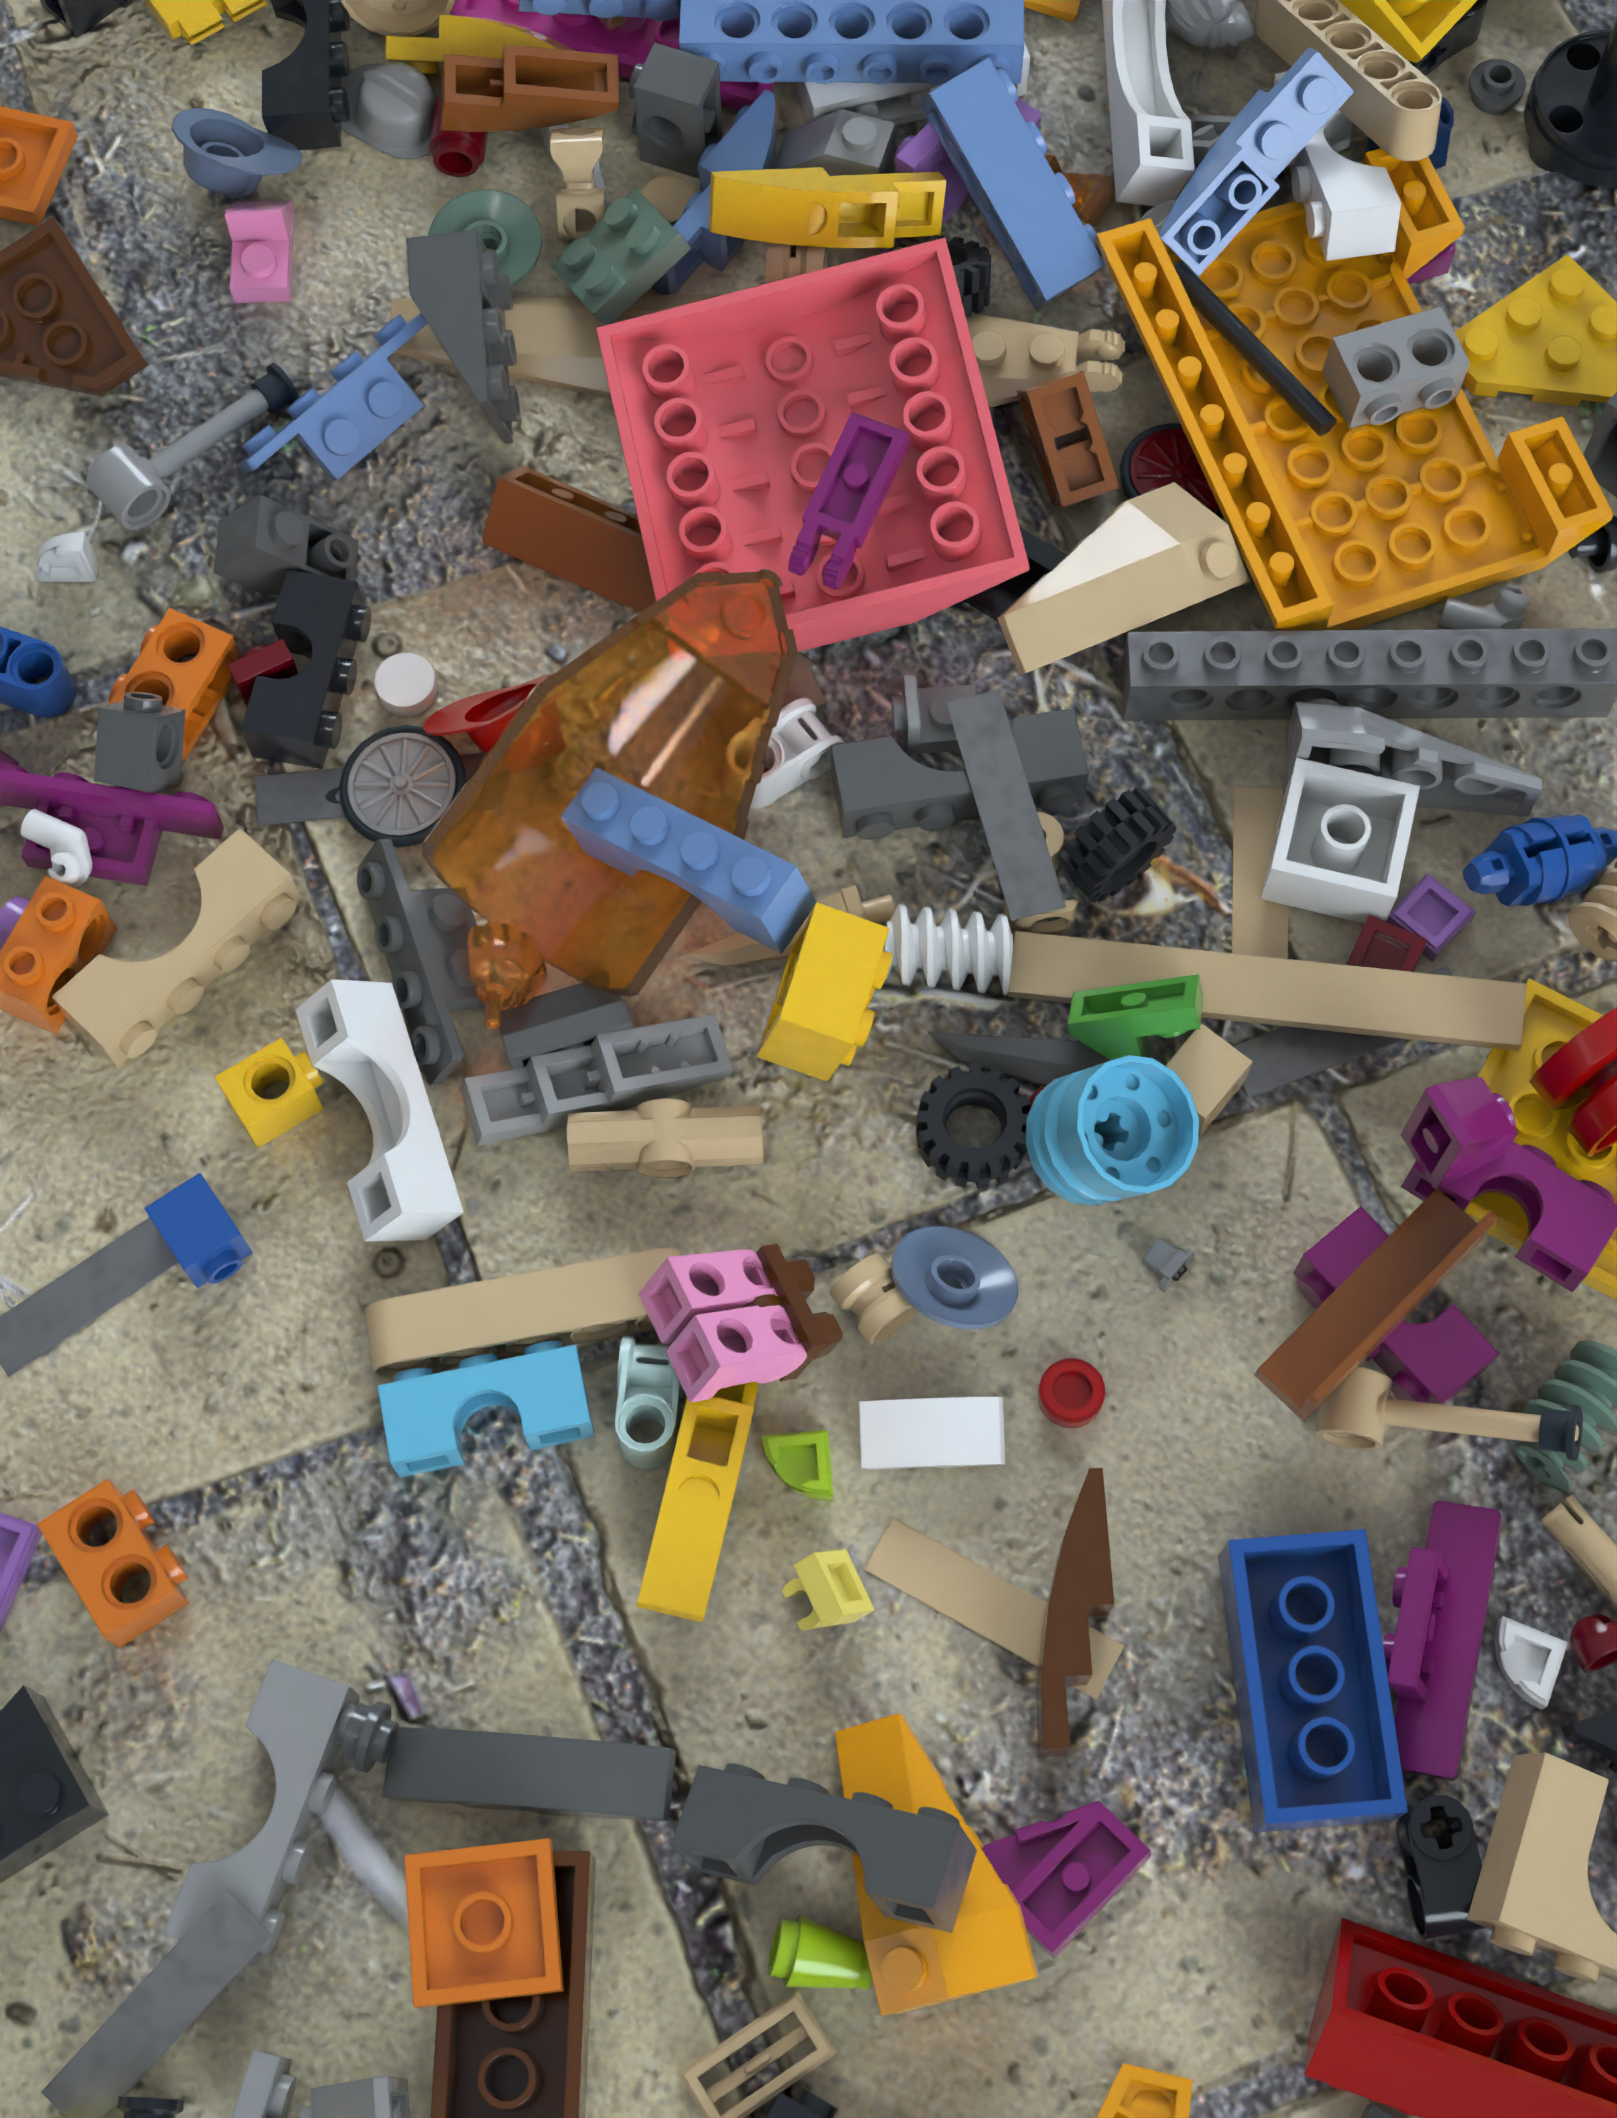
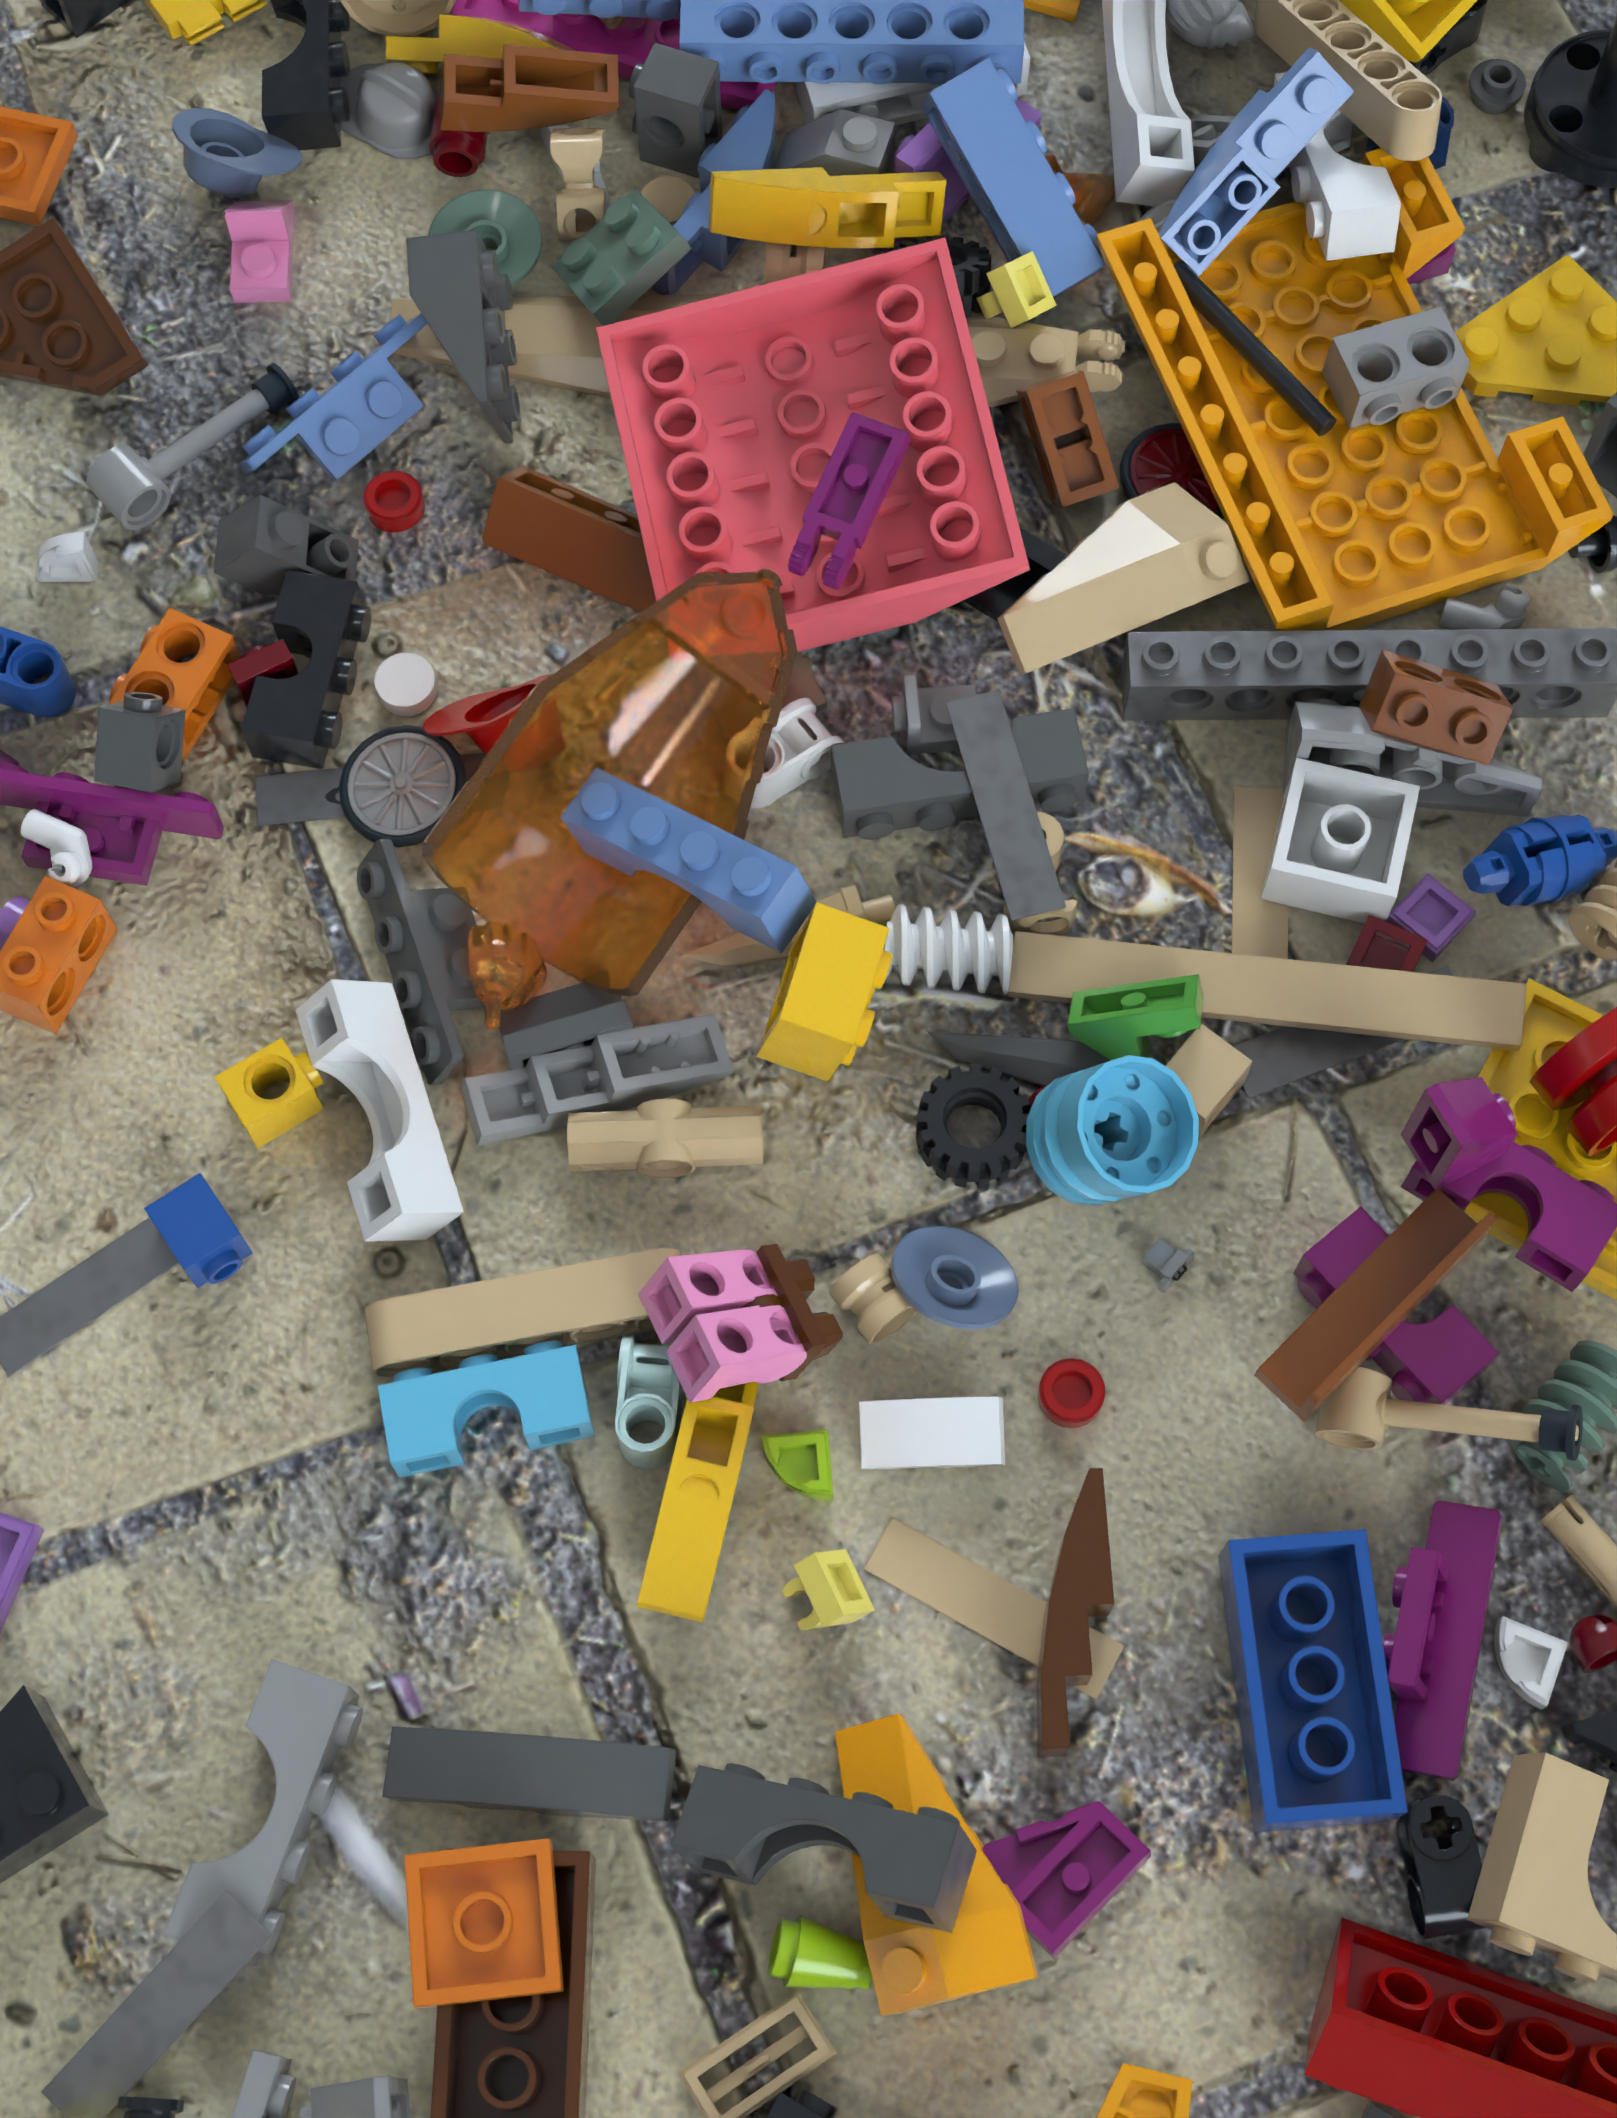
orange brick [37,1479,190,1649] -> none
tan arch [52,828,302,1068] -> none
dark grey plate [341,1702,399,1773] -> none
black tyre [1058,788,1177,903] -> none
none -> red tile [363,471,425,533]
none -> light yellow tile [976,251,1057,328]
none -> dark orange brick [1359,650,1513,765]

